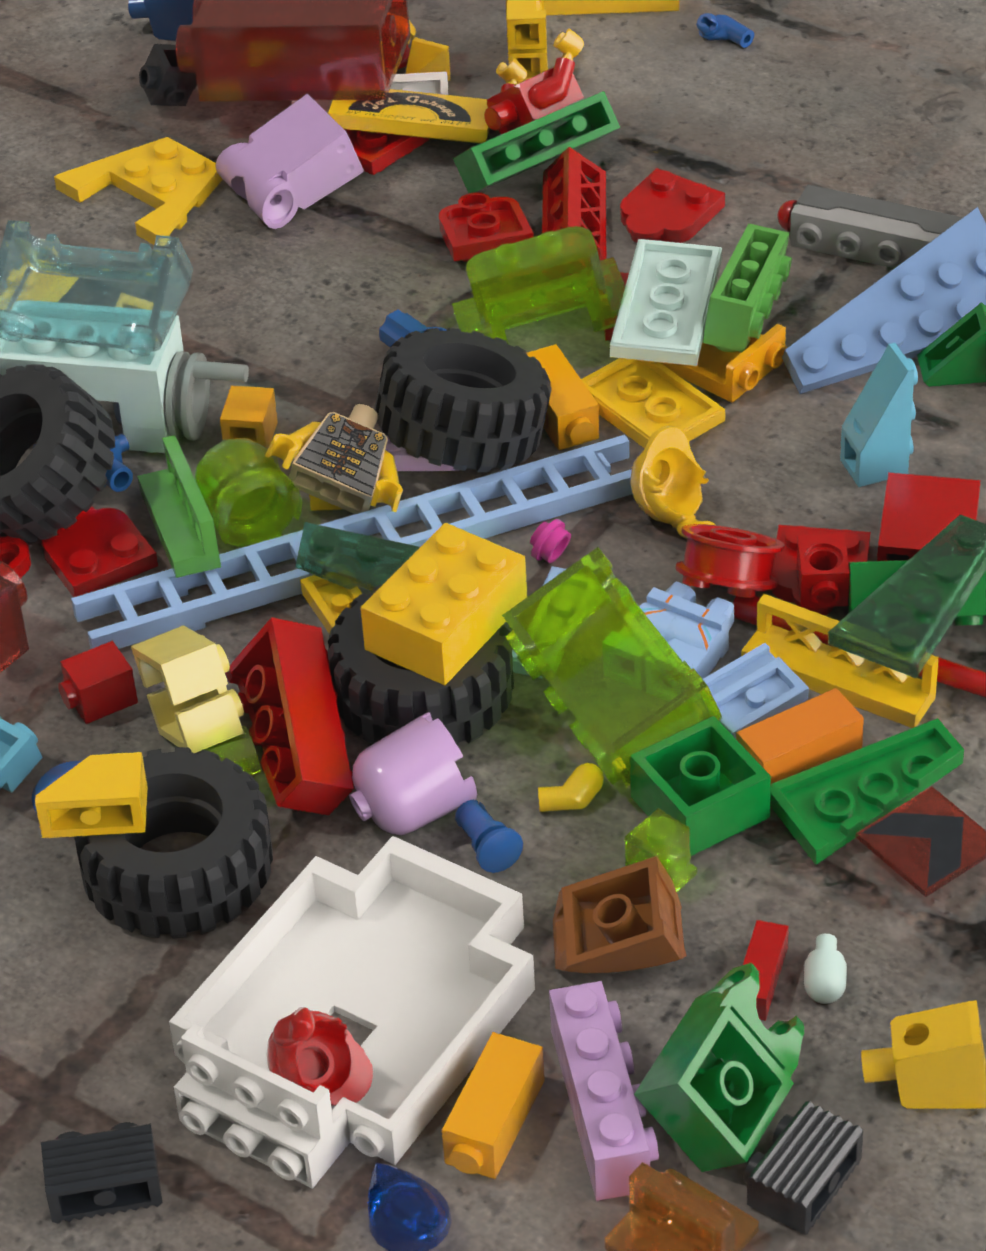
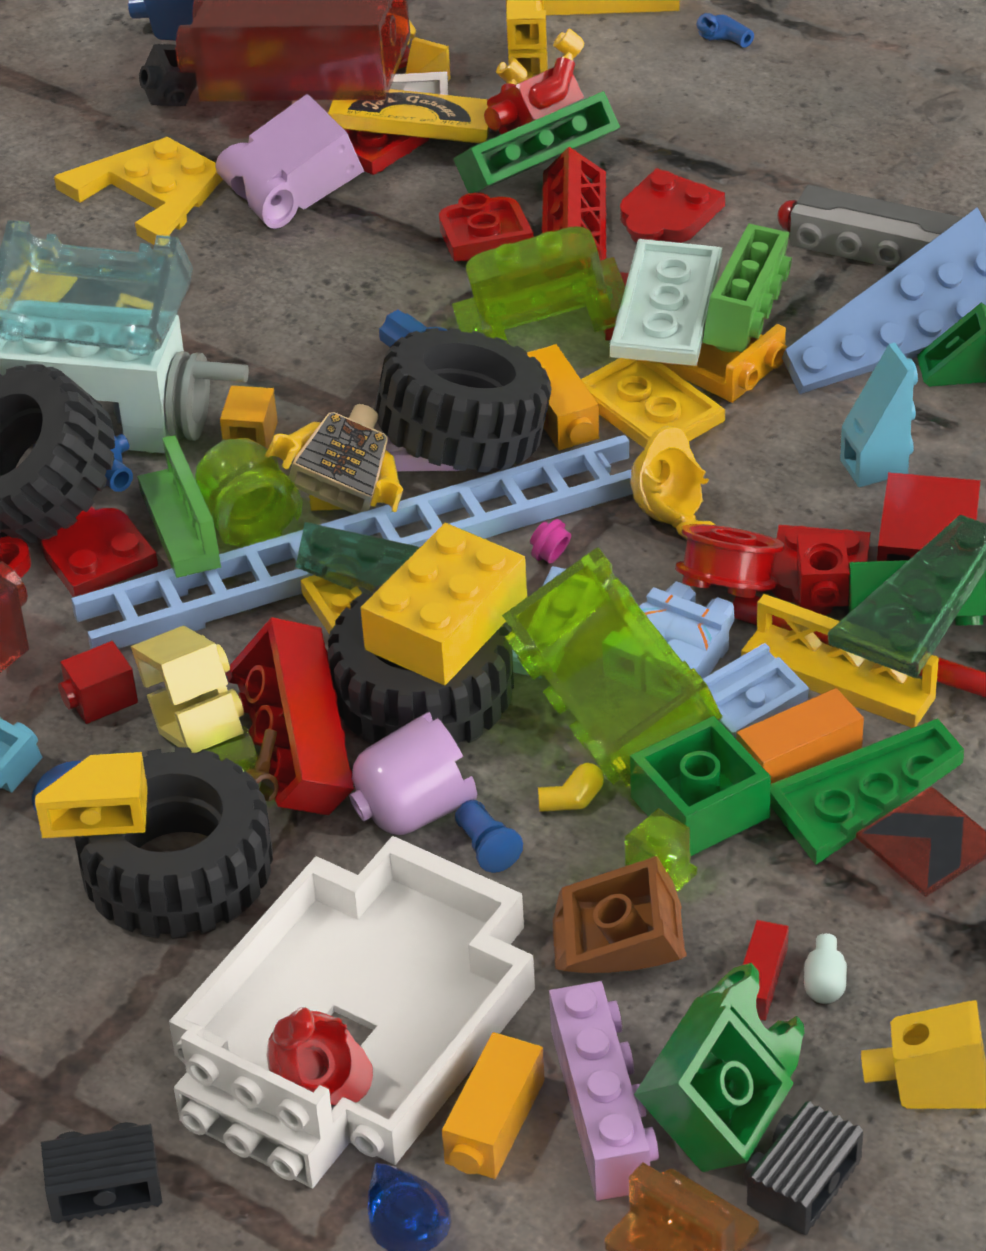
none -> reddish brown hand [246,729,279,801]

